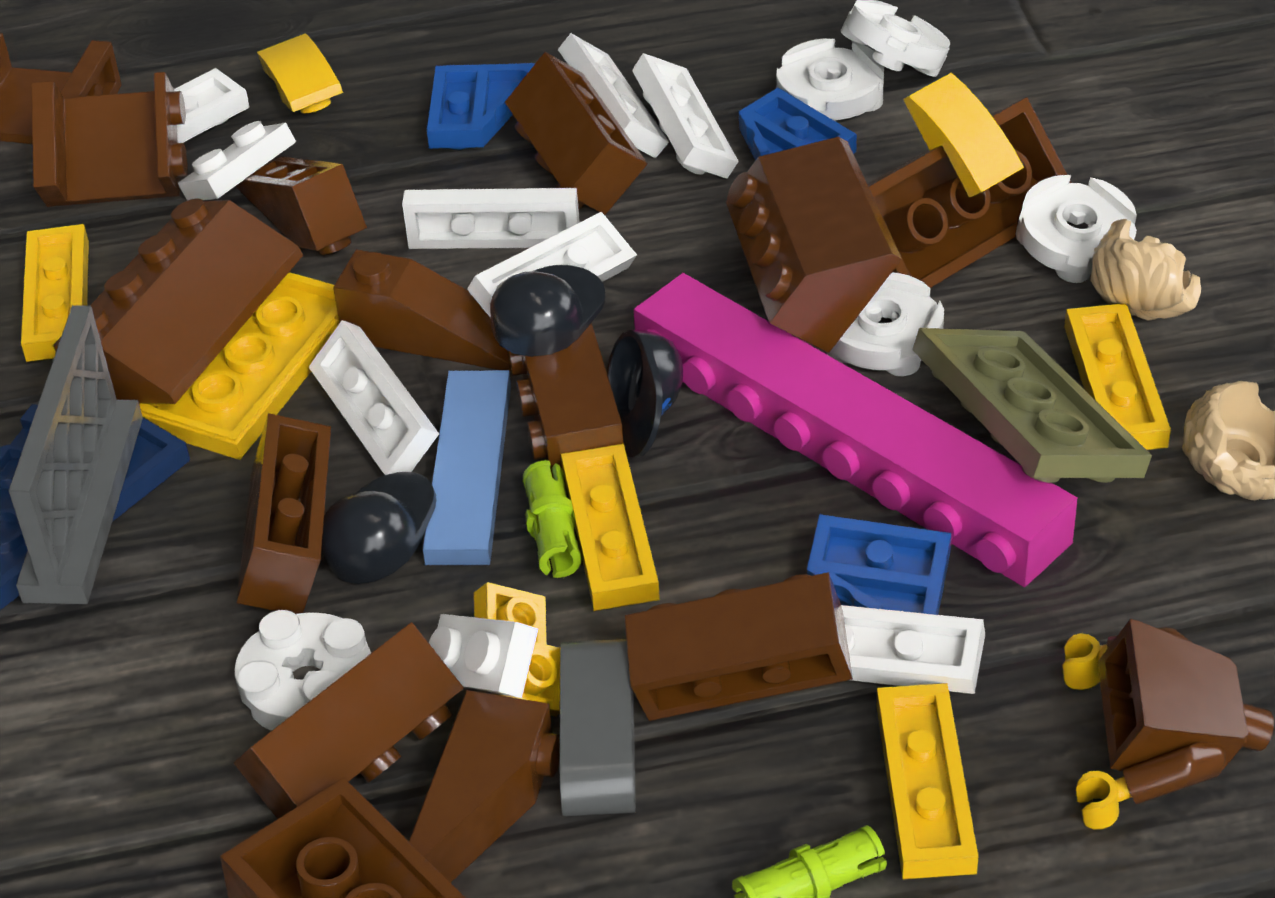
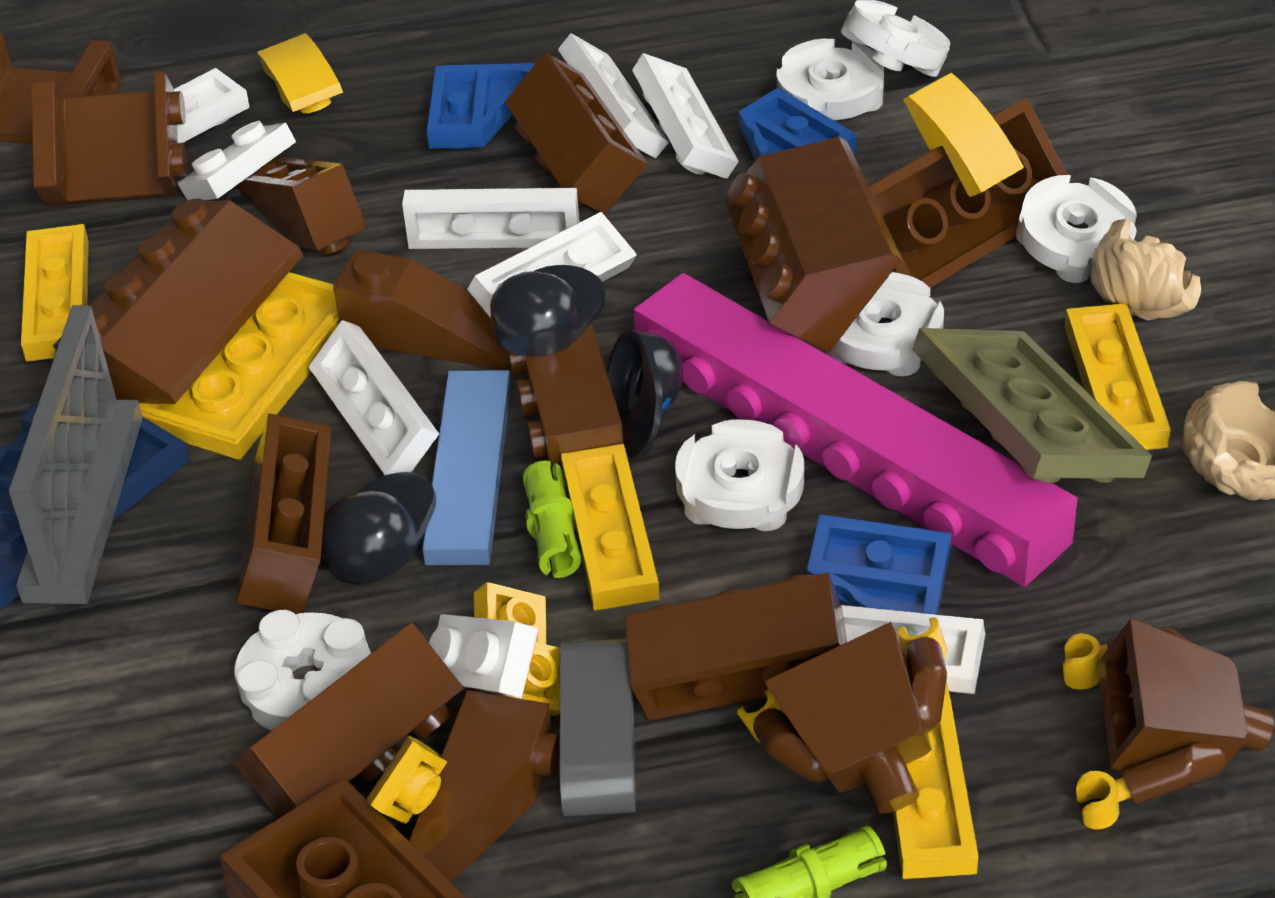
none -> yellow slope [367,736,447,824]
none -> white plate [675,419,804,531]
none -> reddish brown torso [737,617,947,814]

